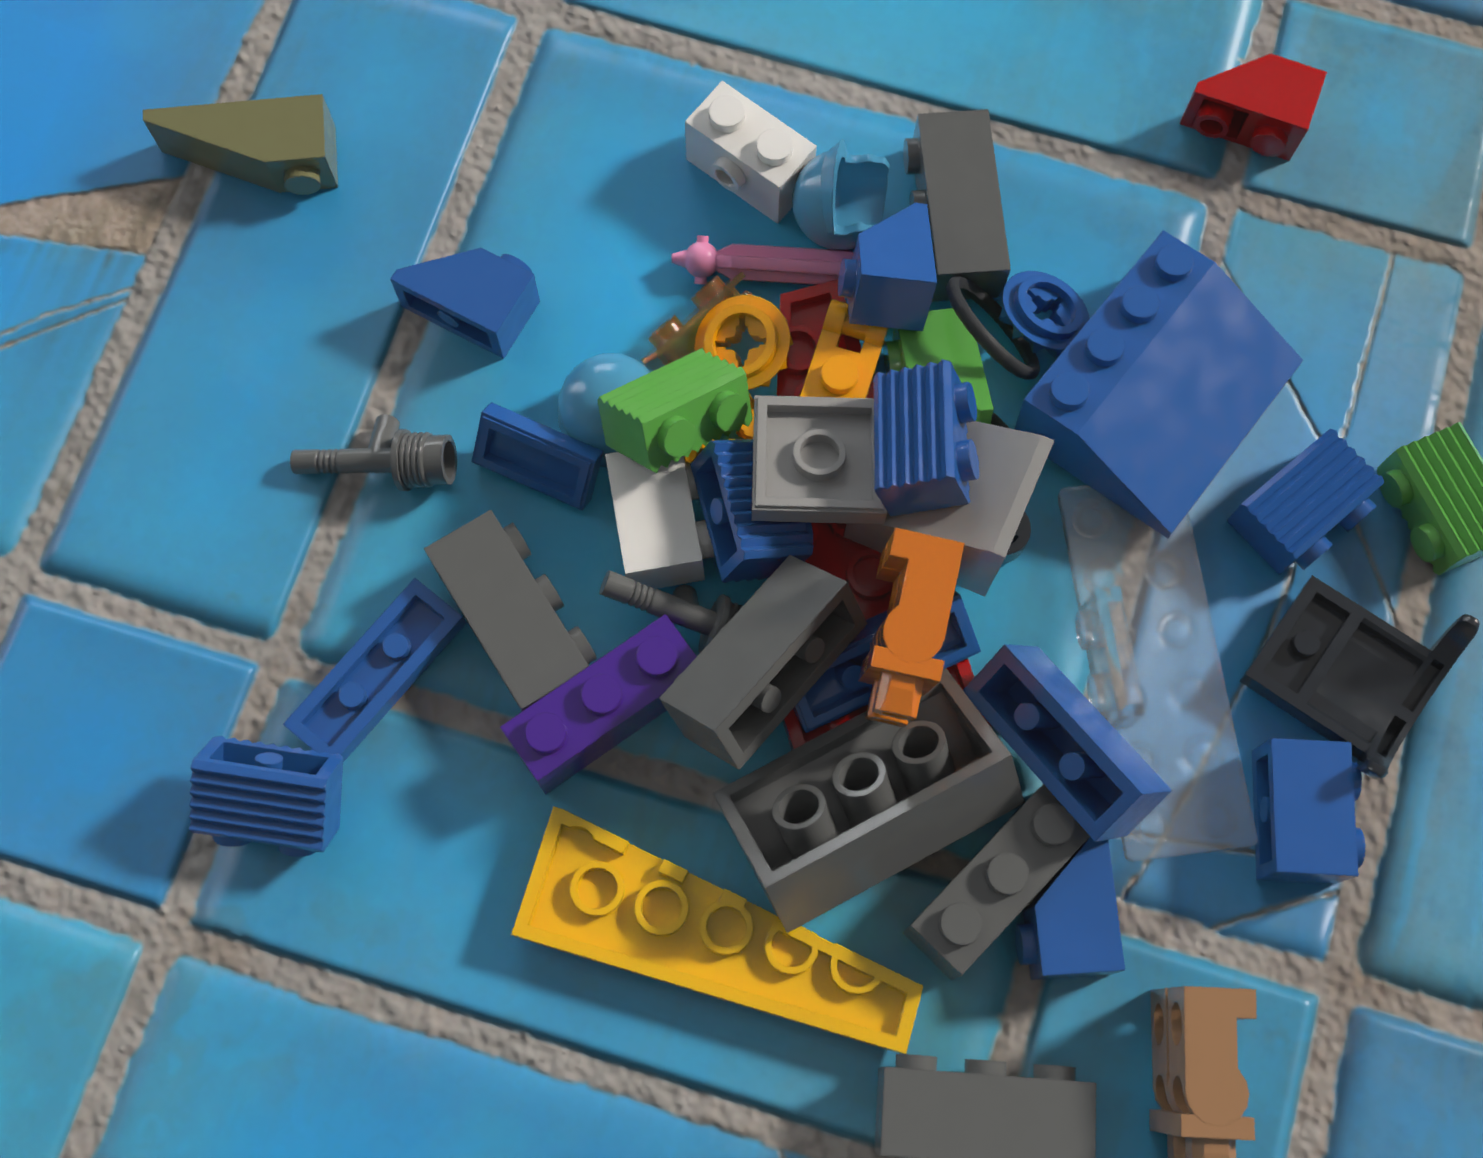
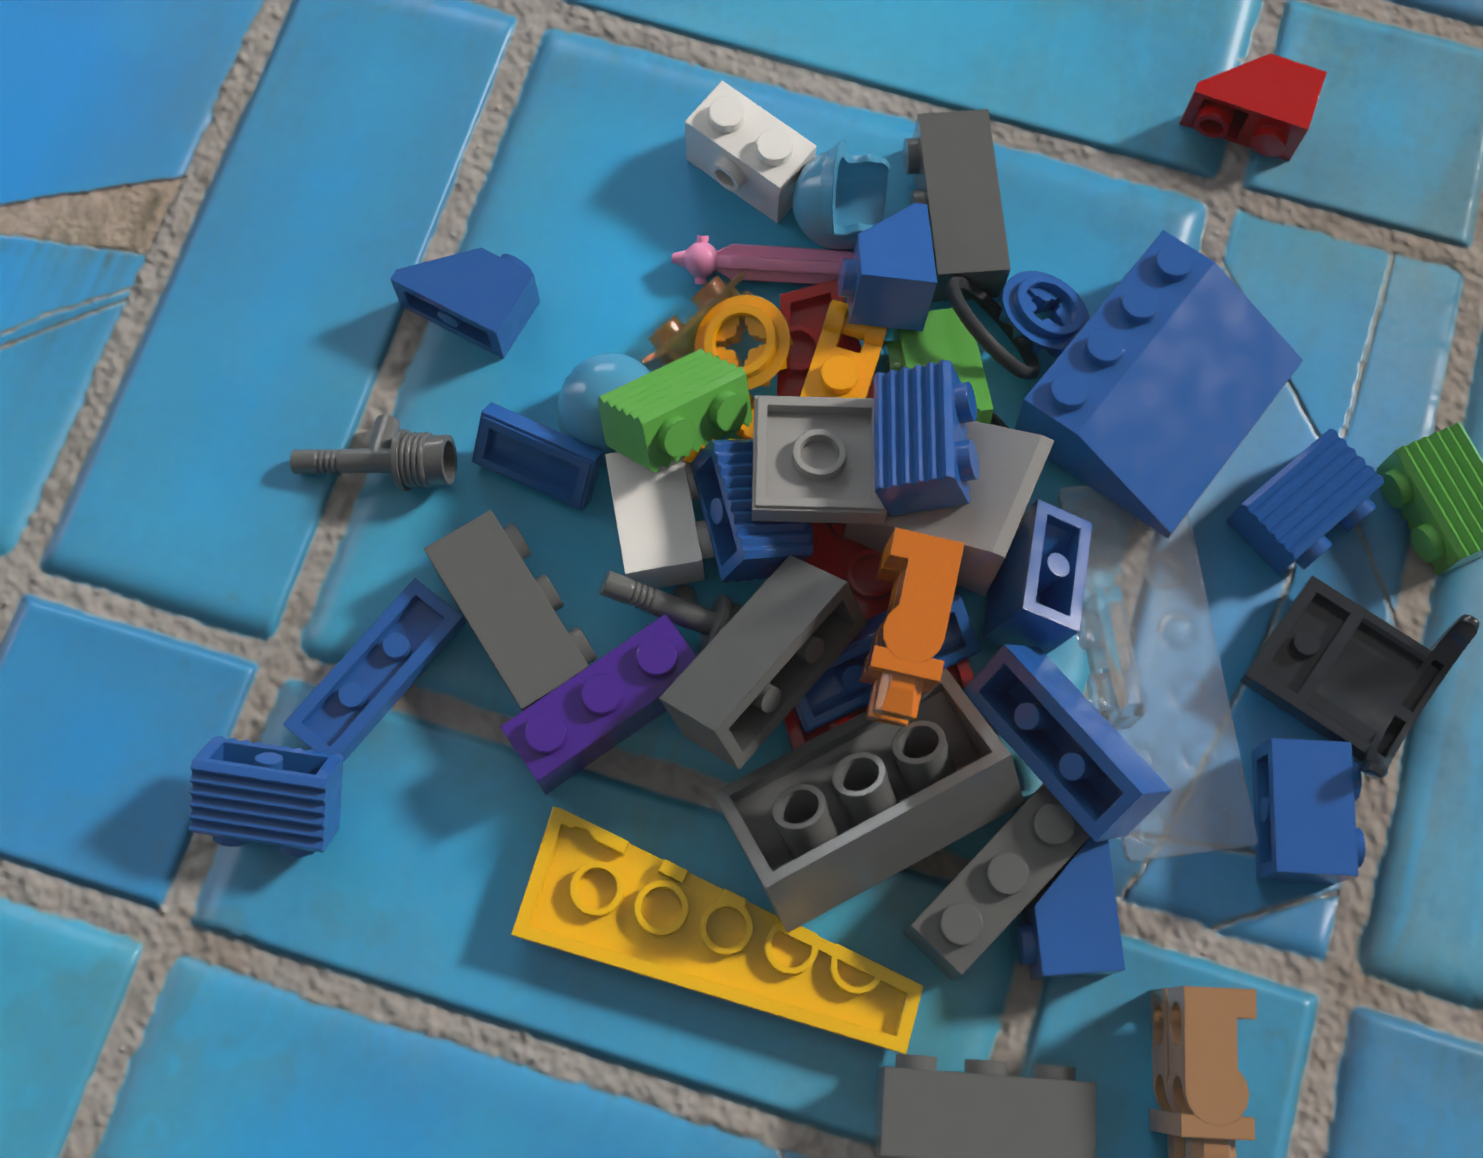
olive slope [143,94,338,195] -> none
none -> blue slope [982,499,1093,655]

